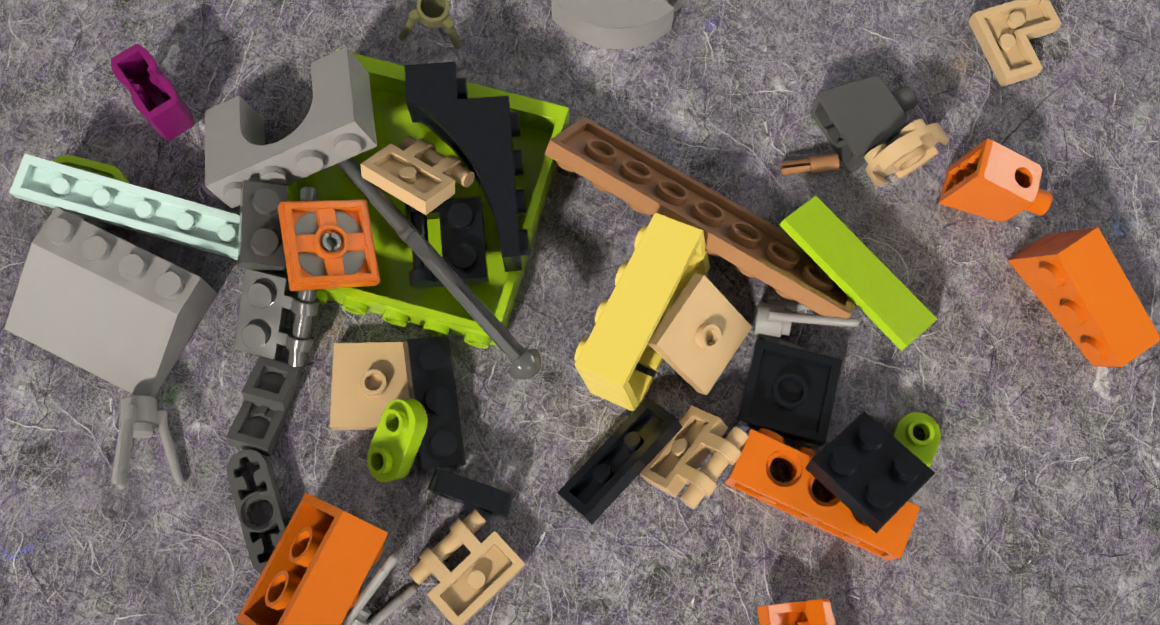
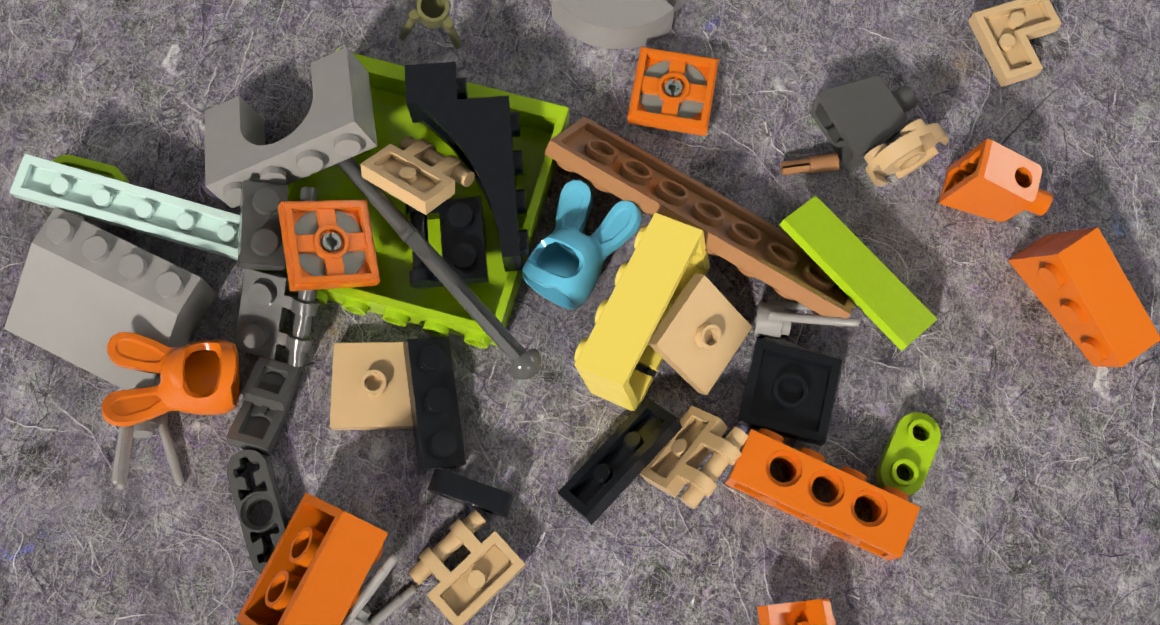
magenta brick [111,44,194,141] -> none
lime plate [367,398,428,483] -> none
black plate [805,411,935,534] -> none
none -> orange piece [101,332,240,427]
none -> medium azure piece [521,180,642,310]
none -> orange piece [627,47,719,136]

